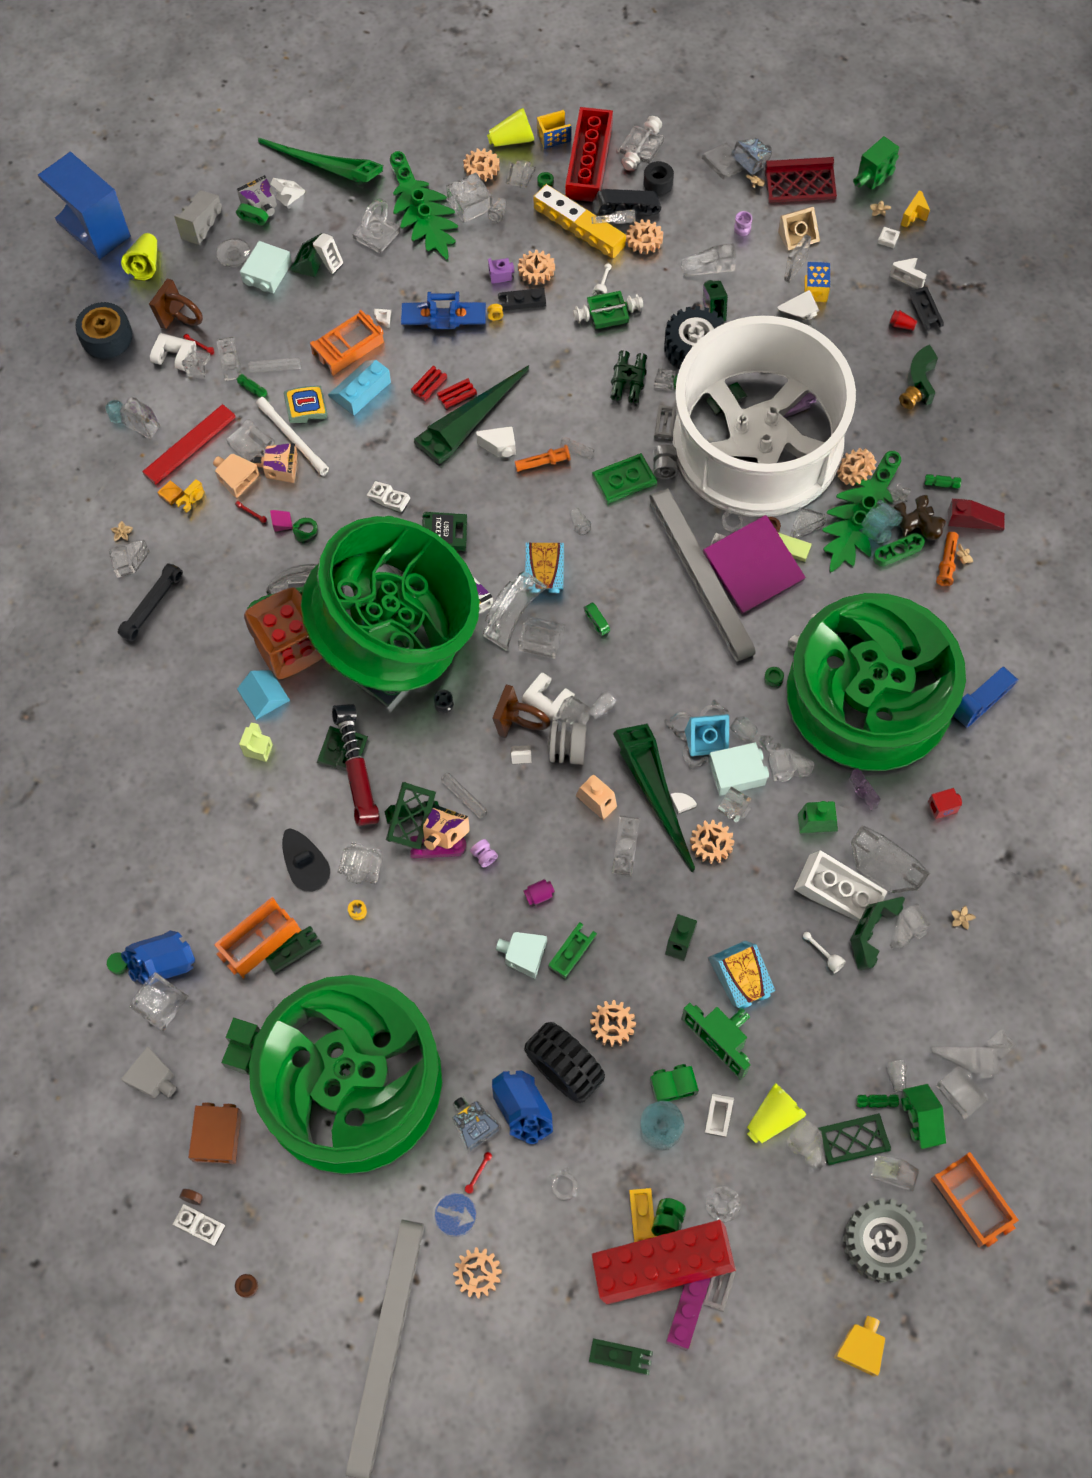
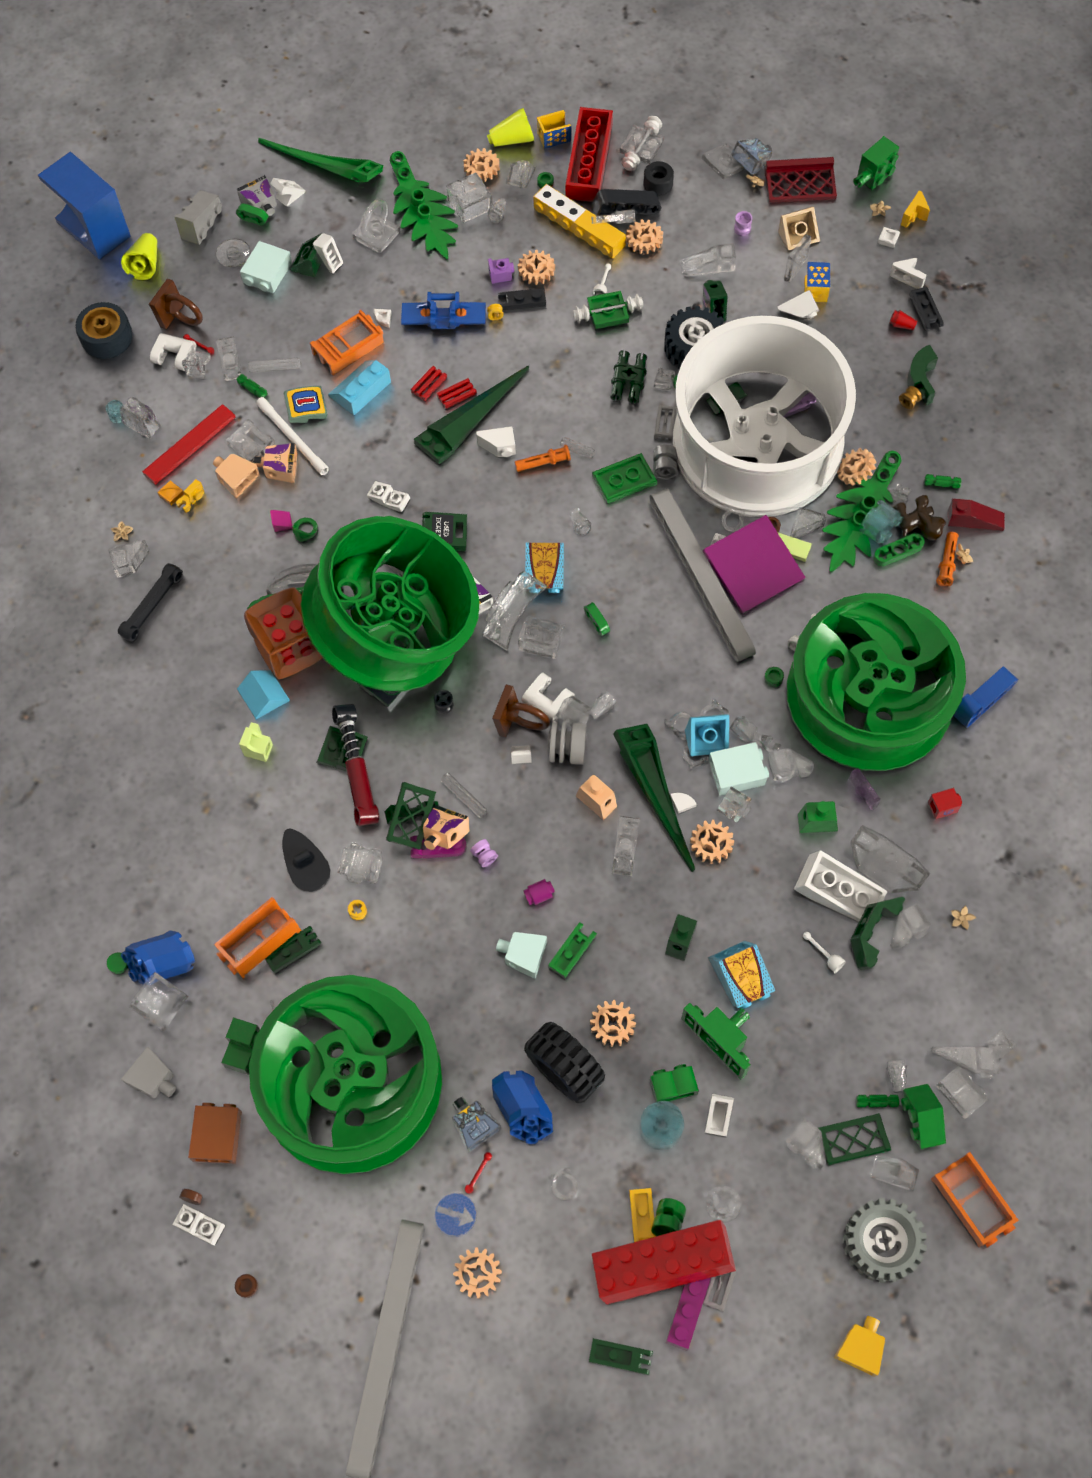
red hinge [235,501,267,523] -> none
neon yellow cone [747,1083,807,1143] -> none

